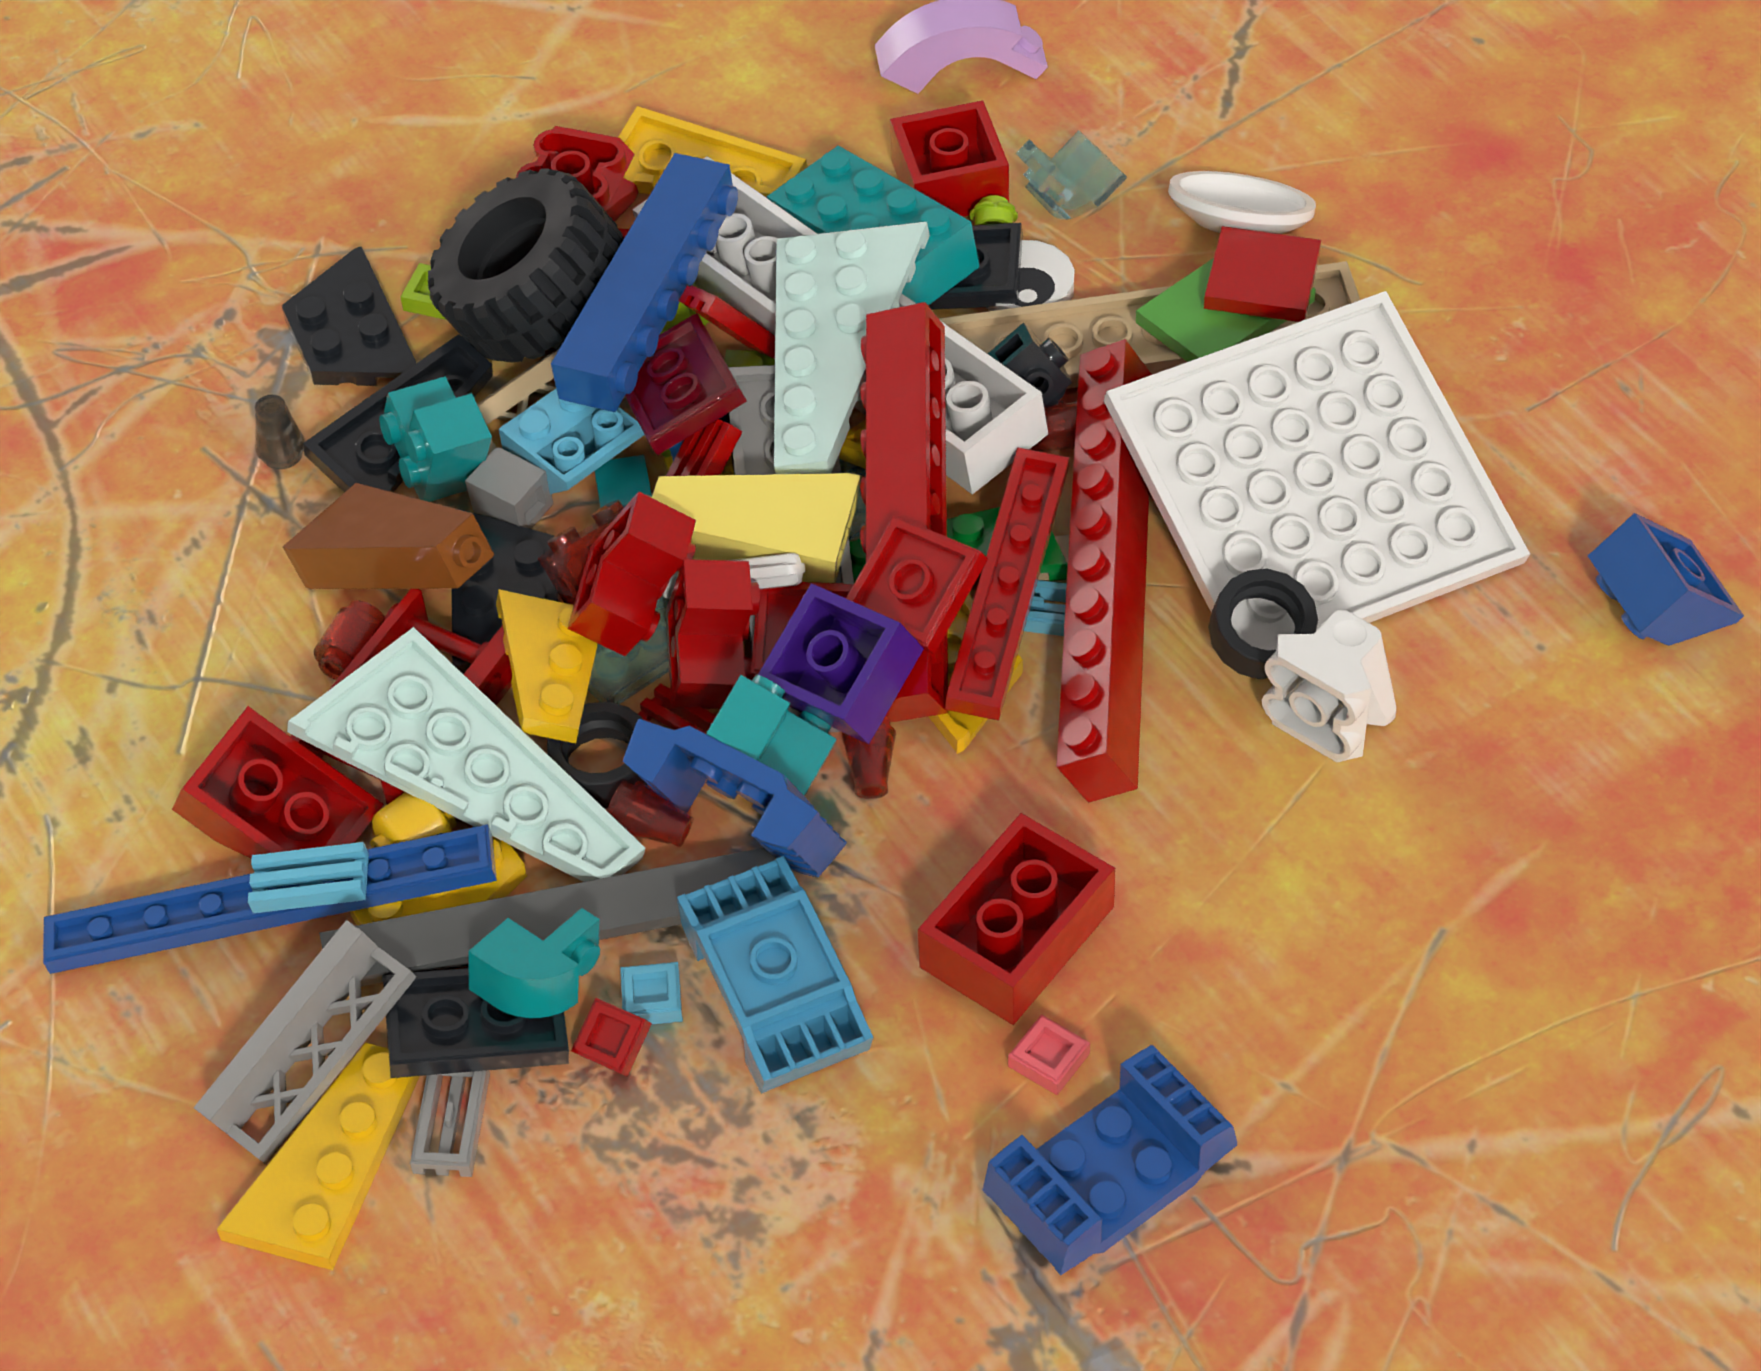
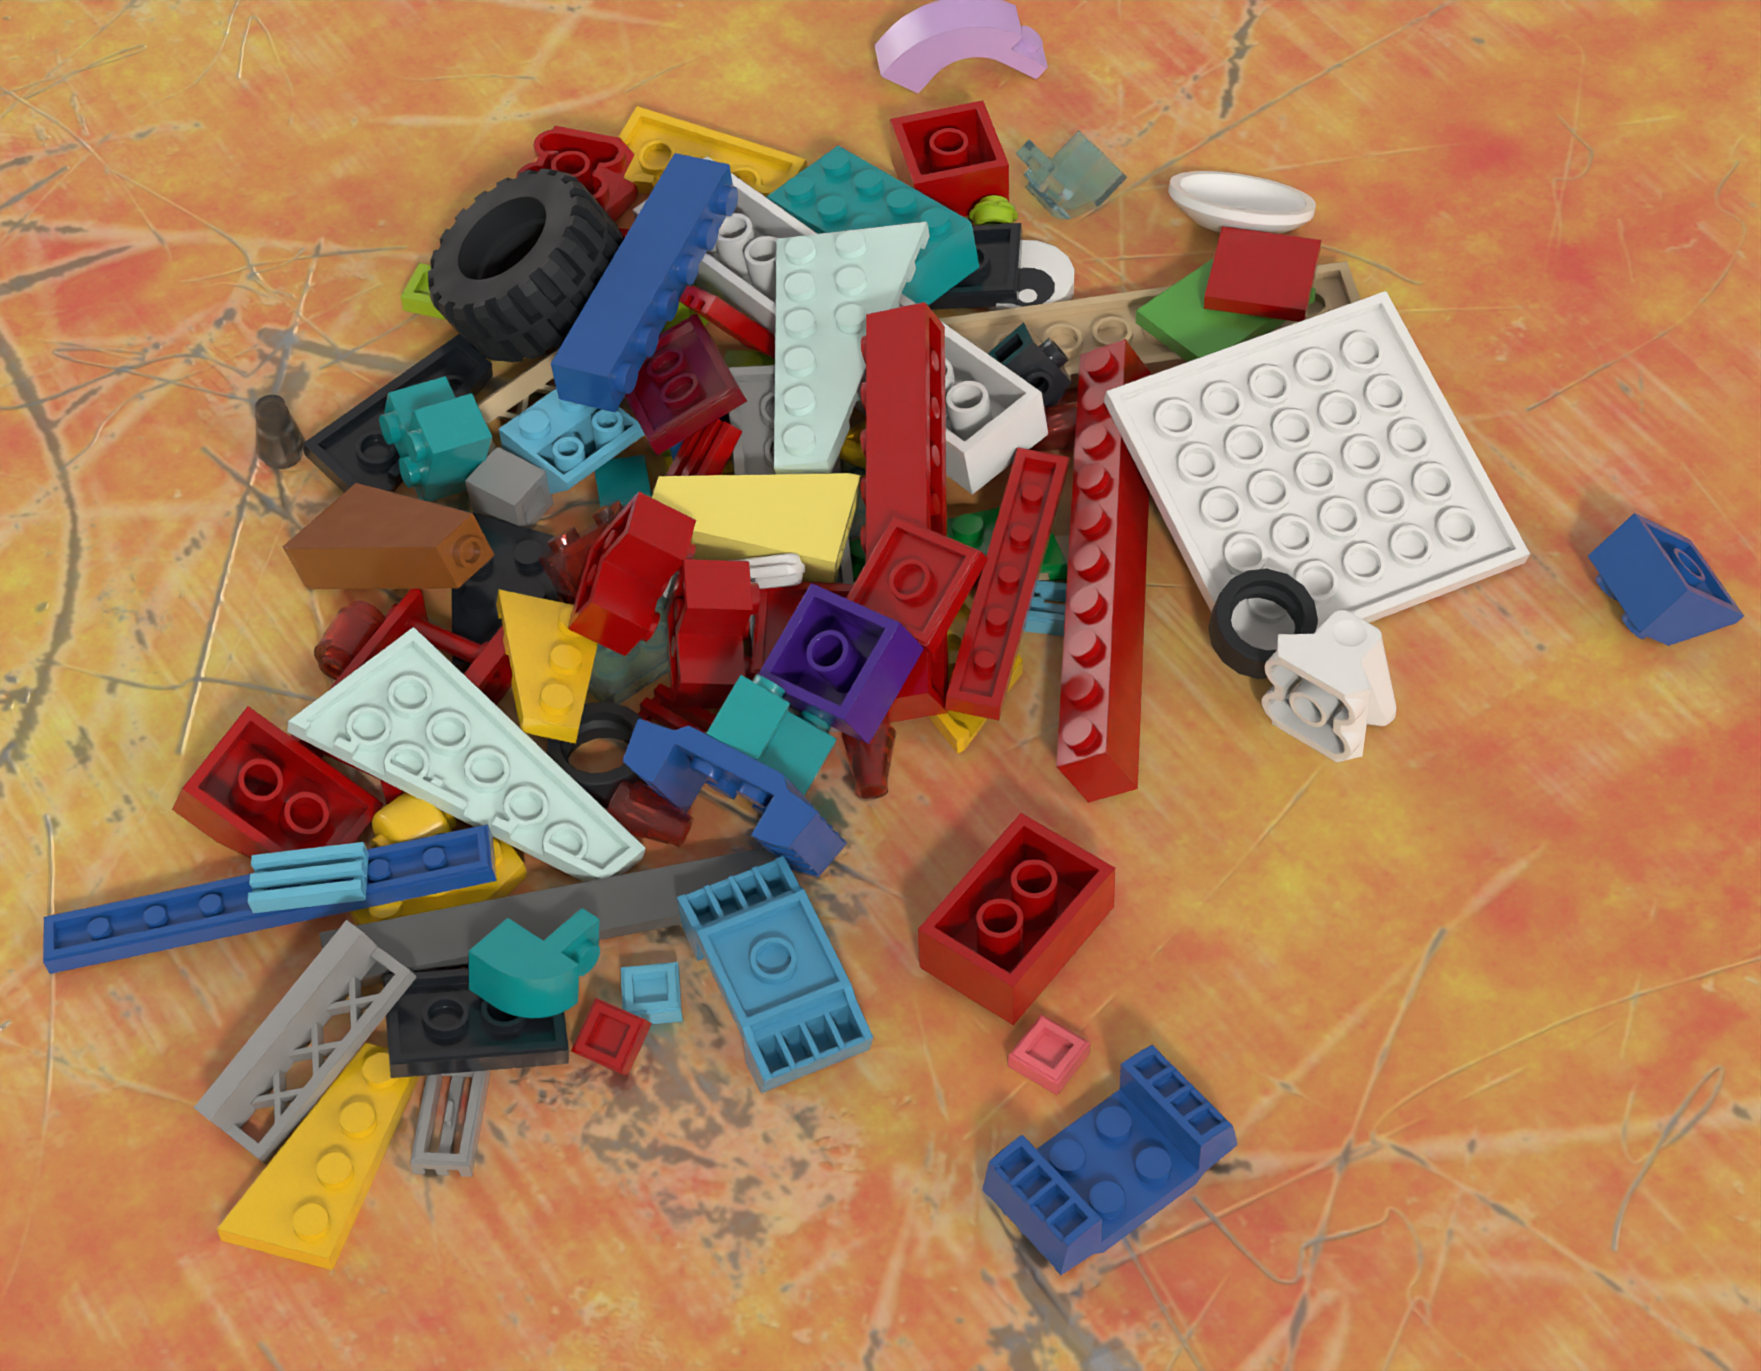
black wing [281,246,416,386] -> none

